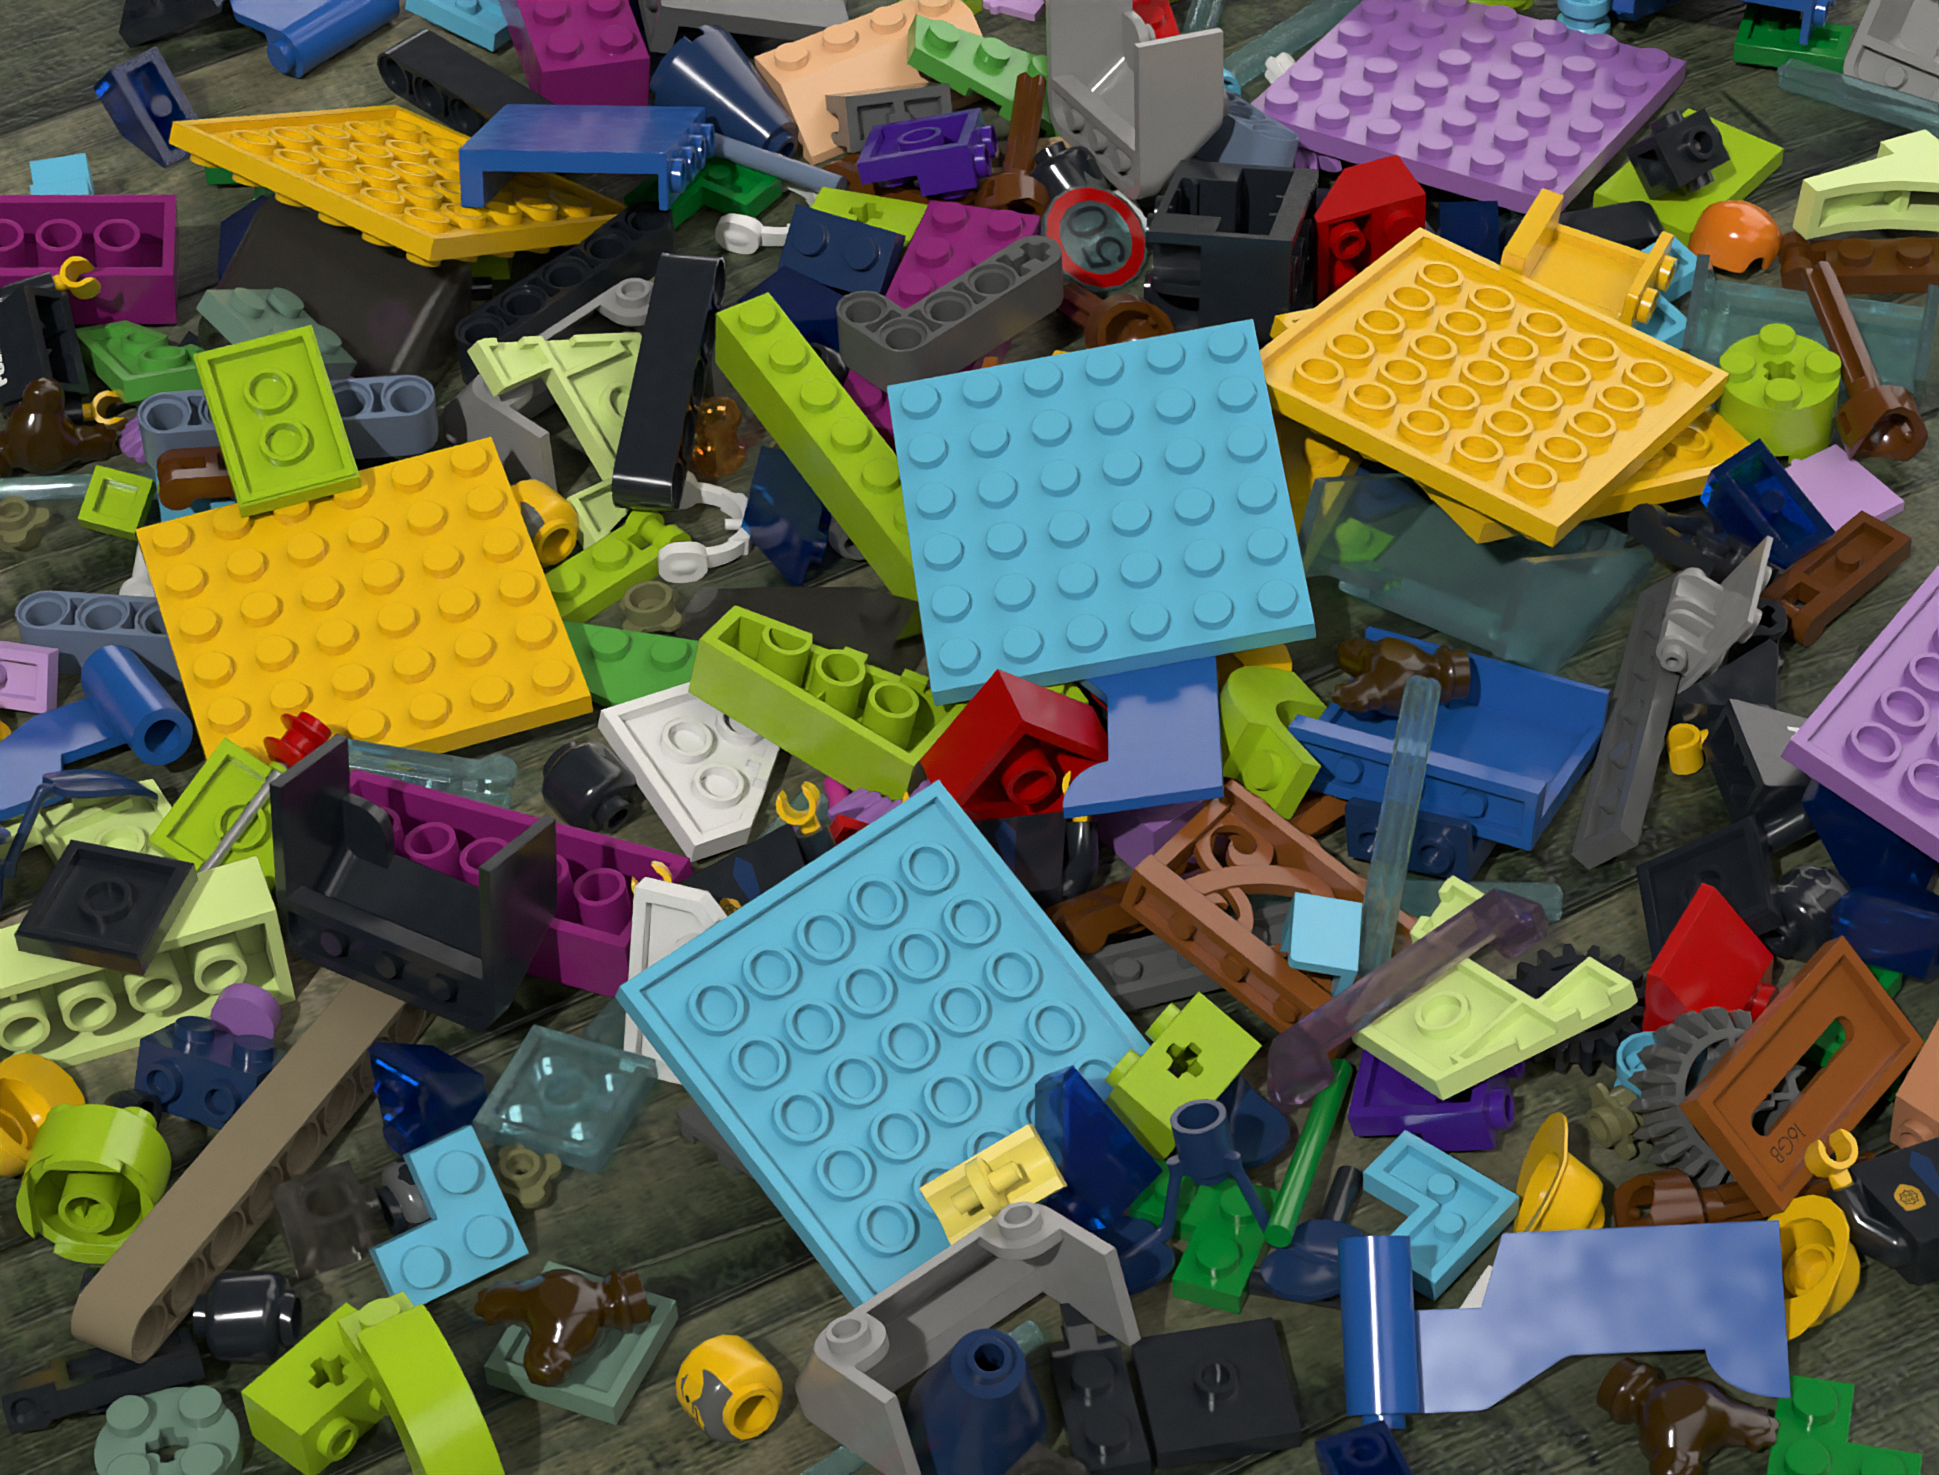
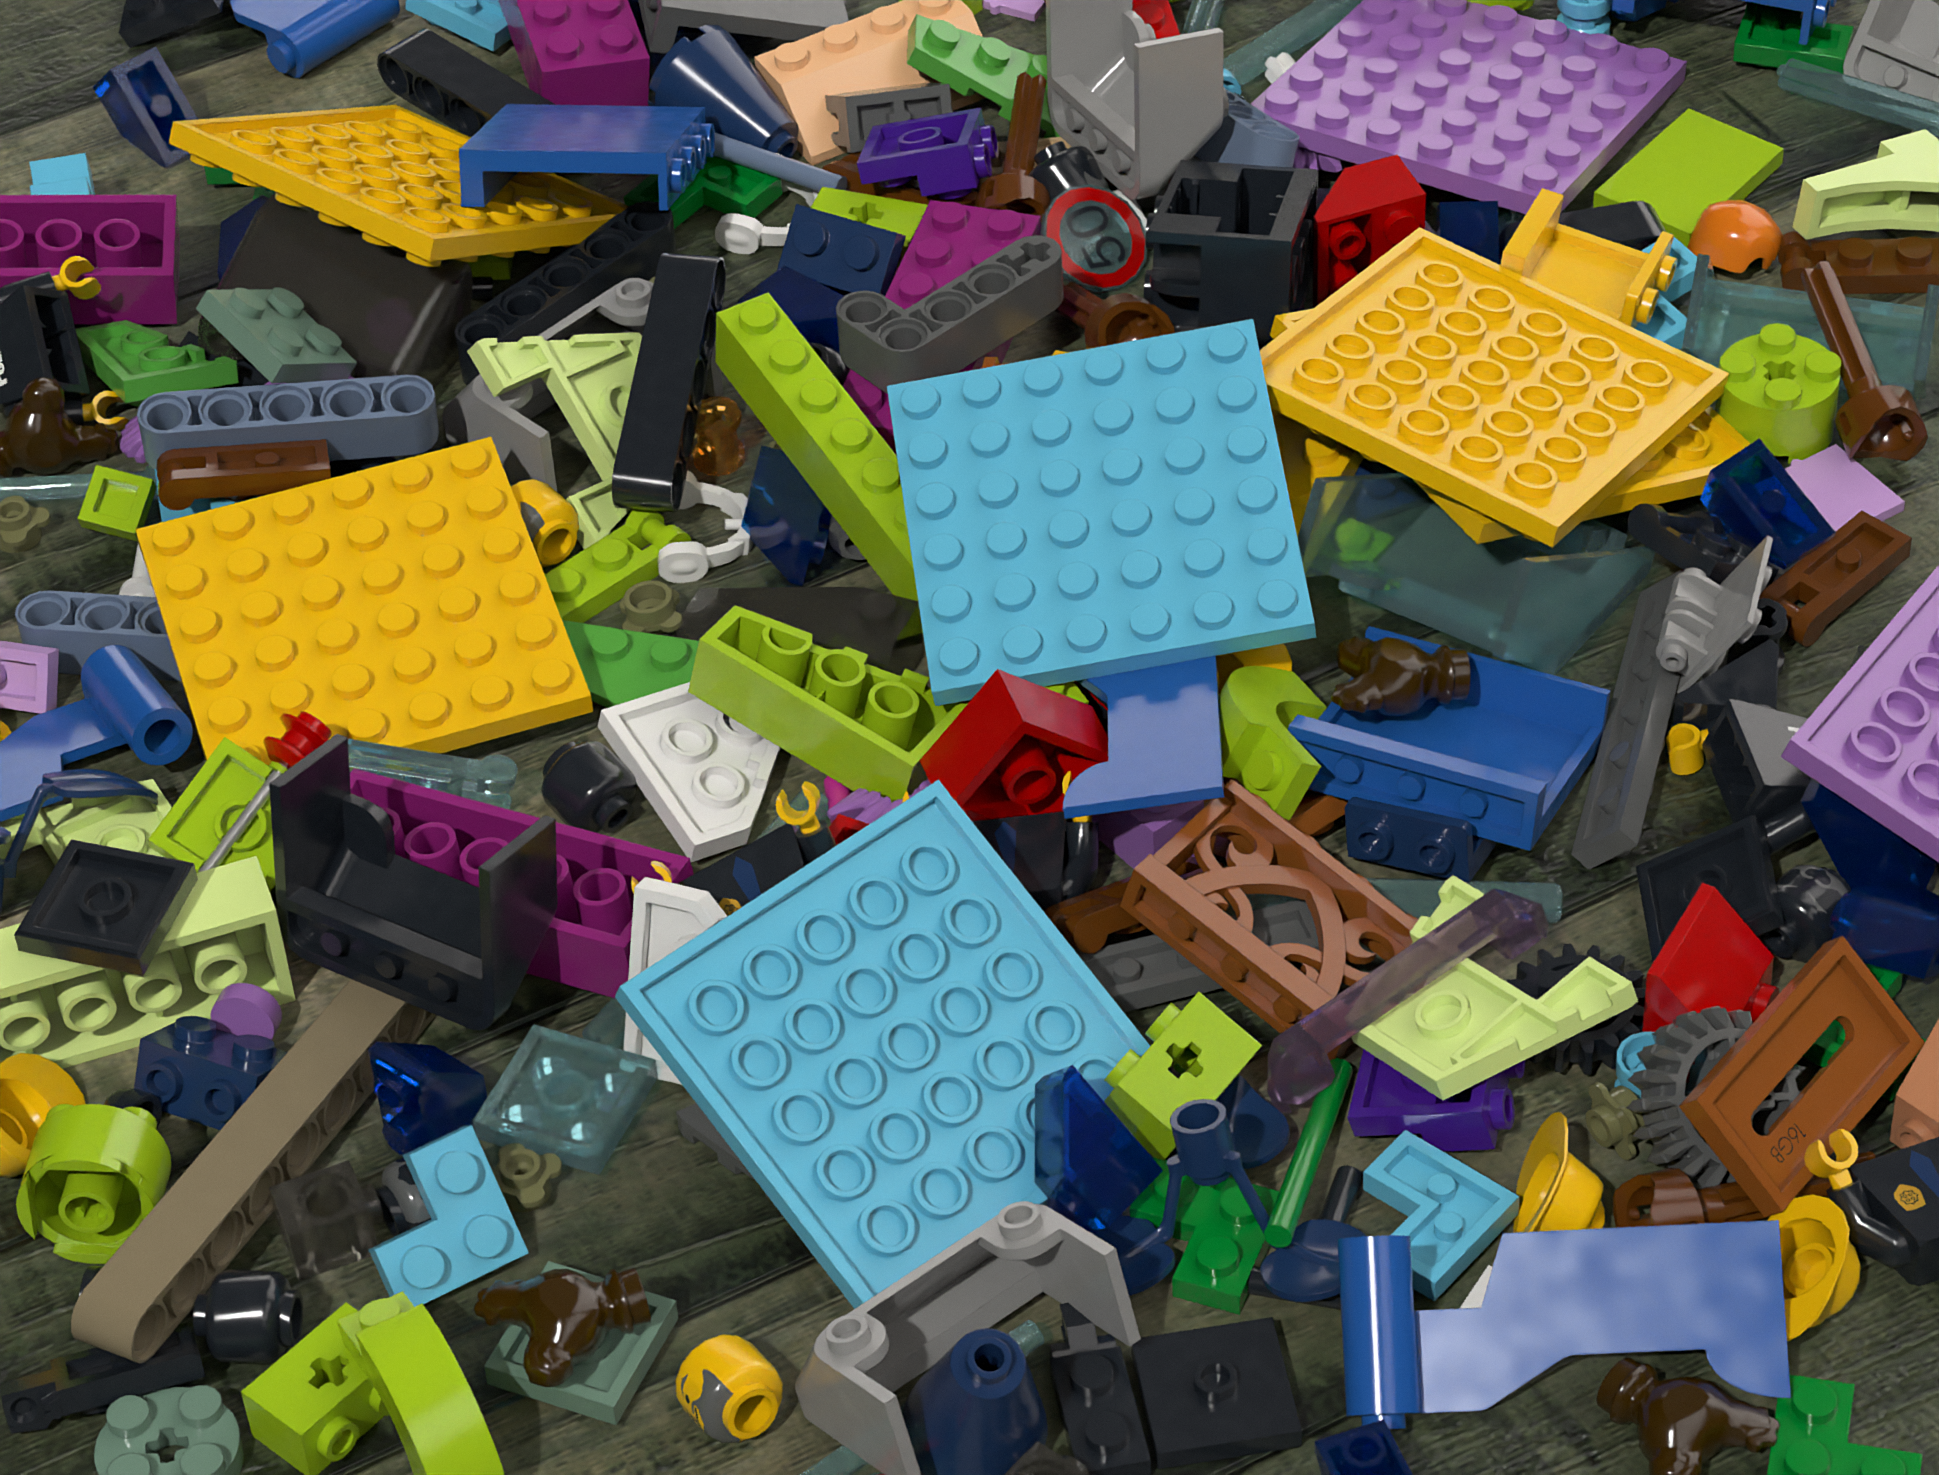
lime tile [193,325,361,518] -> none
light yellow hips [919,1124,1067,1245] -> none
medium azure panel [1280,892,1362,1005] -> none
clear light blue axle [1356,675,1442,980] -> none
black brick [1624,108,1730,200] -> none

